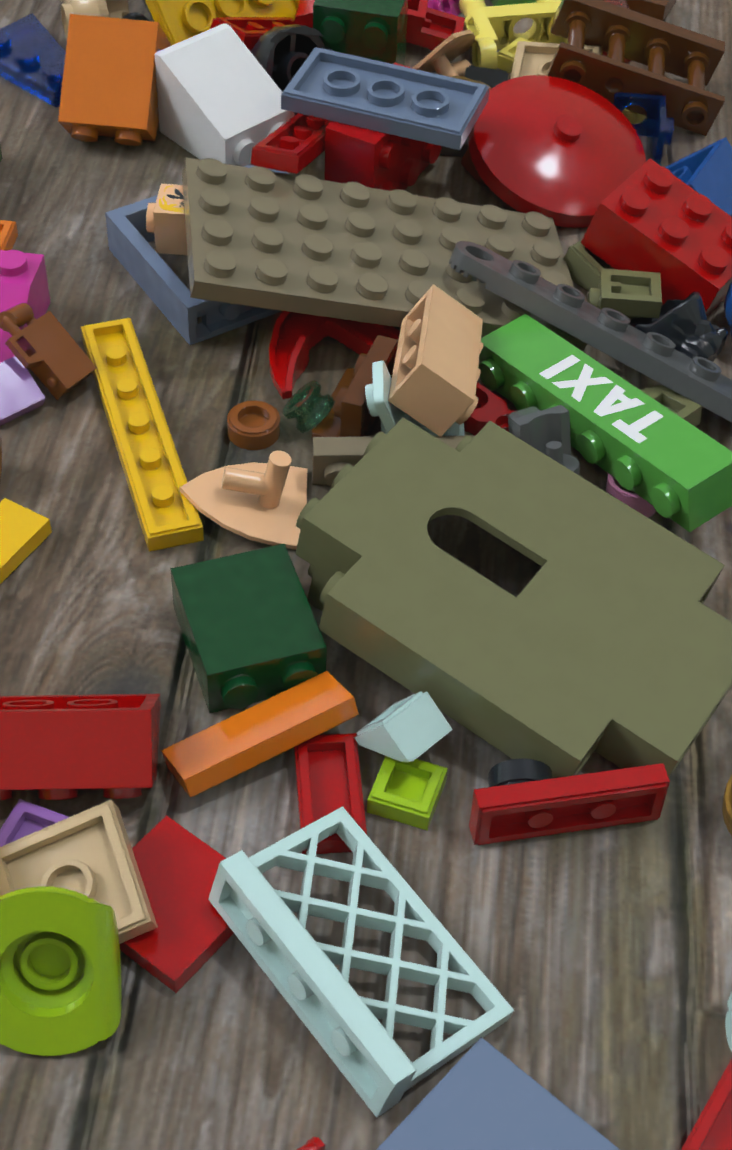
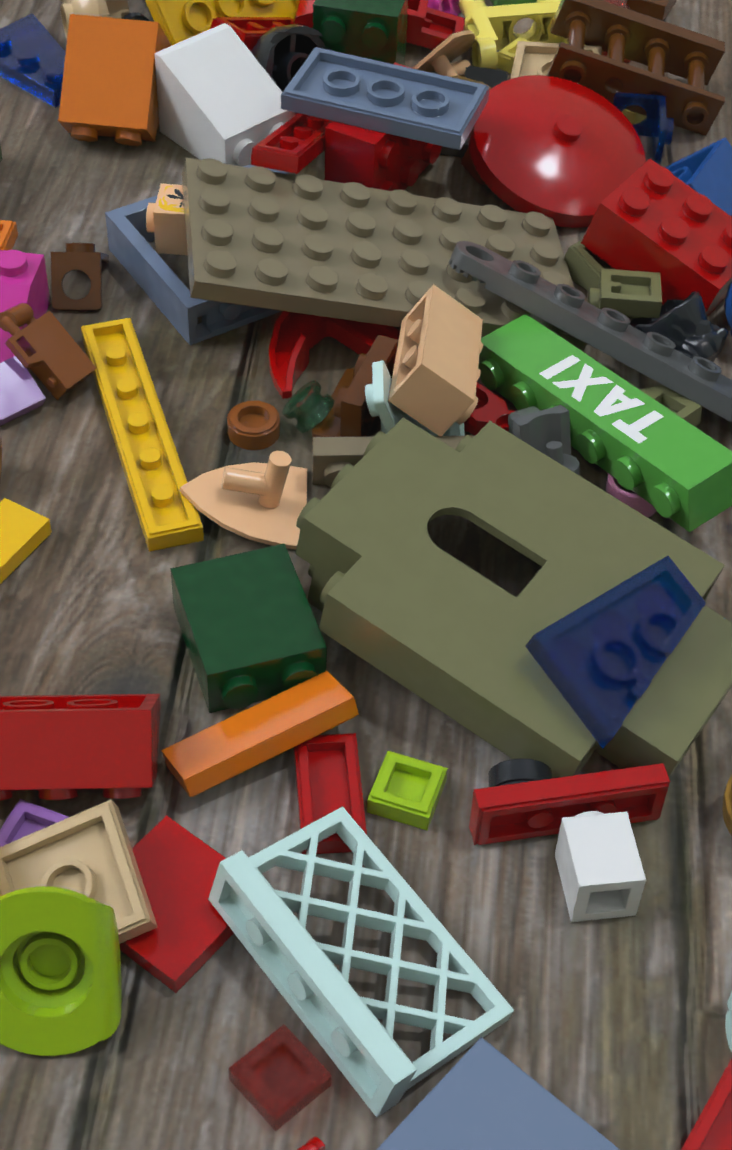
light aqua slope [354,691,453,762] -> none
none -> reddish brown bracket [51,243,109,310]
none -> clear red tile [228,1024,331,1131]
none -> clear blue wing [525,556,706,748]
none -> white brick [555,811,646,922]

